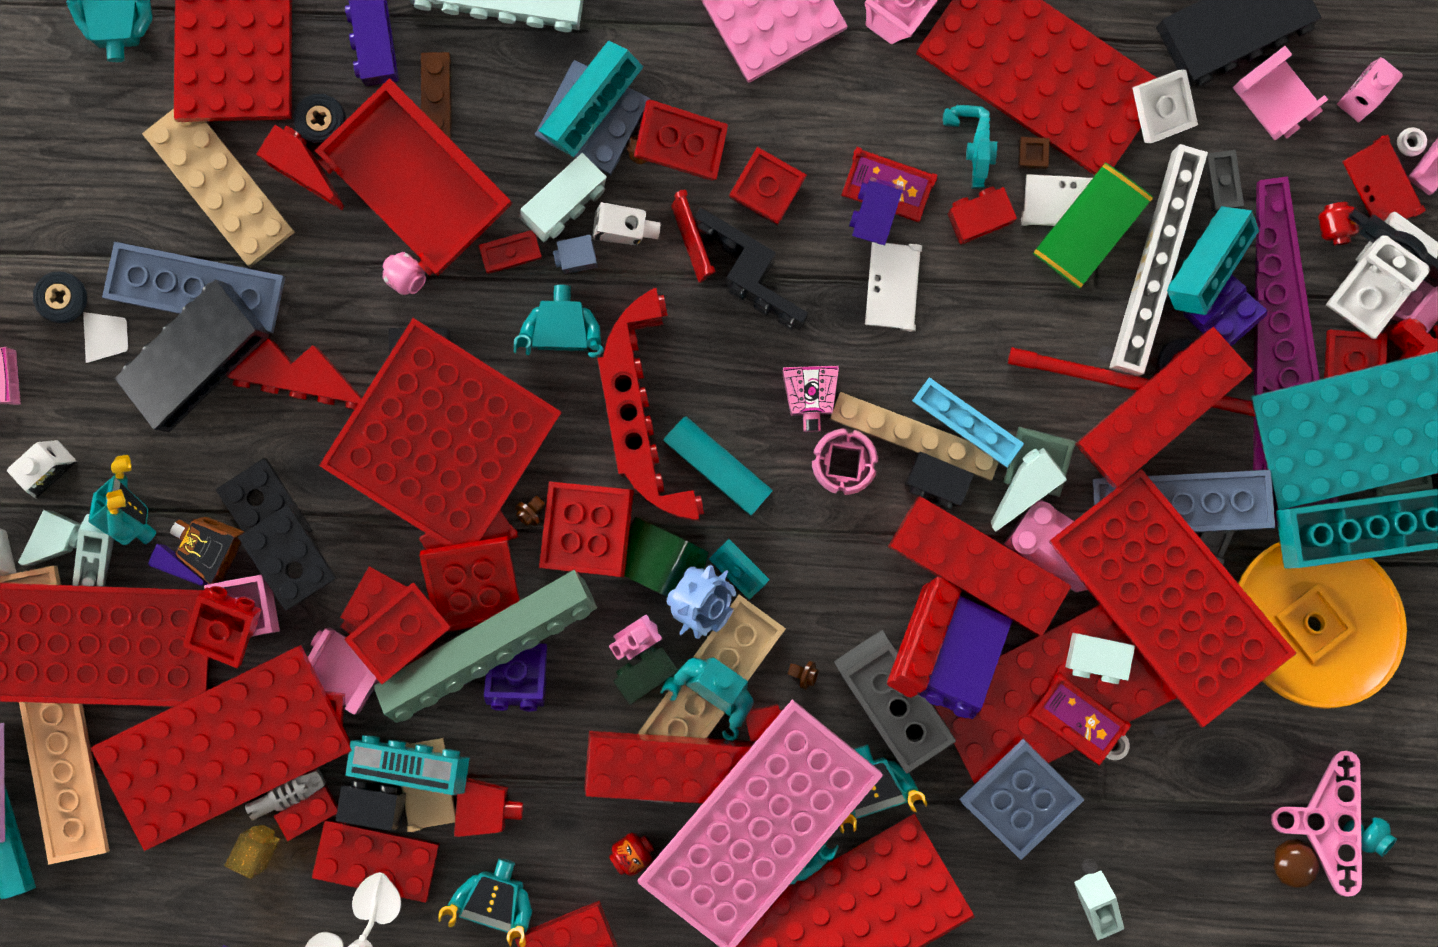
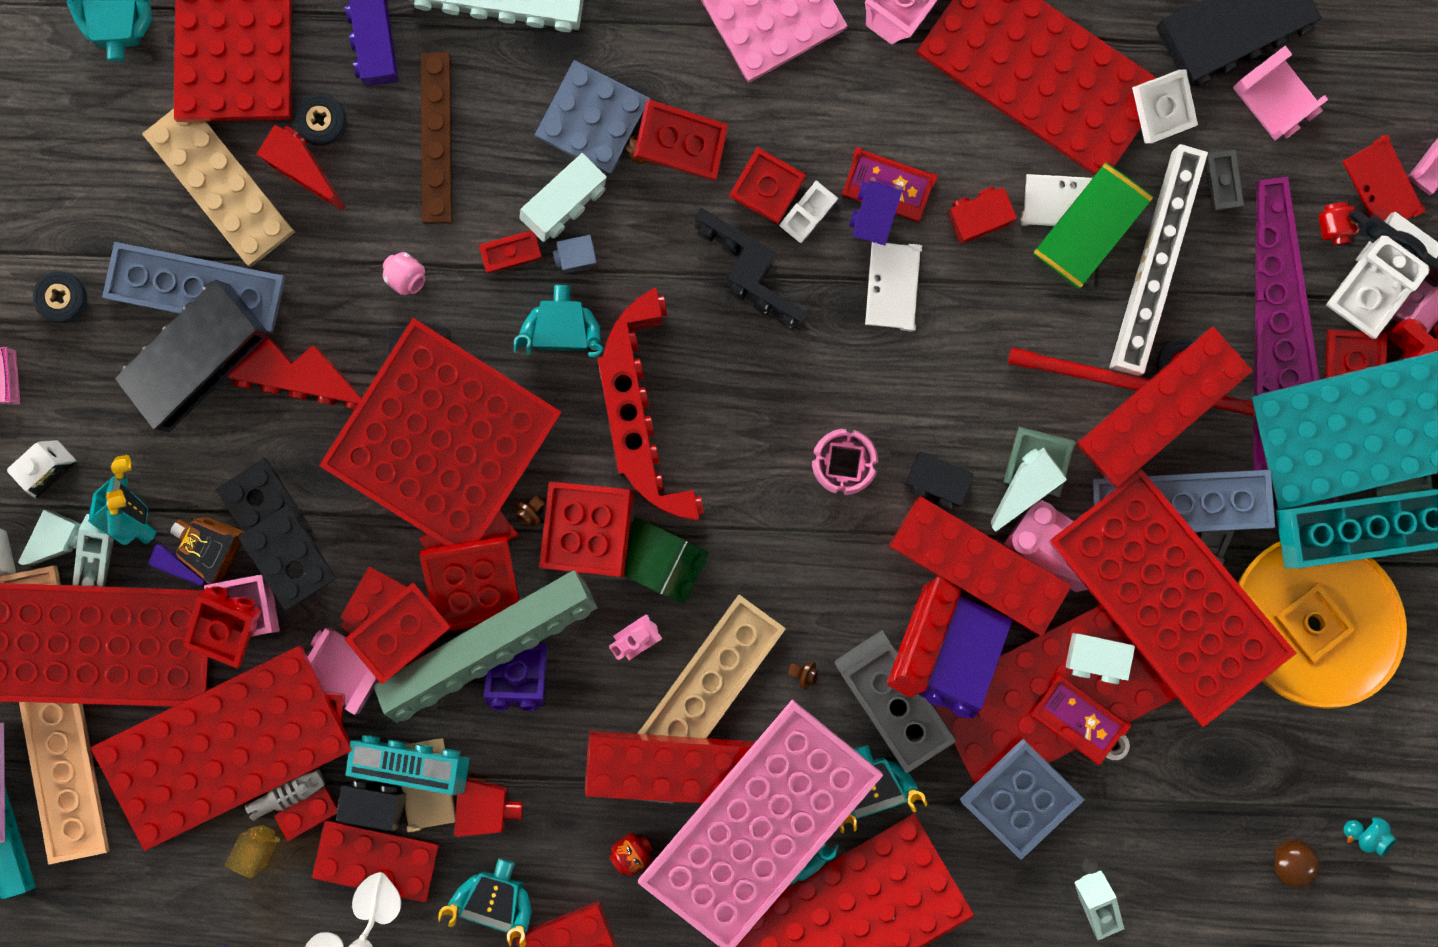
white sticker [83,312,128,363] -> none
red windscreen [315,78,513,276] -> none
teal brick [538,41,643,157] -> none
white torso [592,202,660,245] -> none
clear green brick [613,645,679,705] -> none
teal torso [660,658,753,741] -> none
teal brick [663,416,773,516] -> none
light blue brick [667,565,736,639] -> none
red door [671,190,716,283] -> none
teal plate [709,539,770,600] -> none
red brick [746,704,784,742] -> none
torso [782,366,839,432] -> none
tan plate [829,392,999,481] -> none
medium azure plate [912,377,1024,468] -> none
teal animal [943,105,997,190] -> none
reddish brown plate [1018,137,1050,169] -> none
teal brick [1167,206,1259,315] -> none
dark purple plate [1183,274,1267,347] -> none
bright pink beam [1271,751,1362,897] -> none
bright pink torso [1336,57,1403,123] -> none
white plate [1397,127,1427,157] -> none
none -> white slope [779,180,839,243]

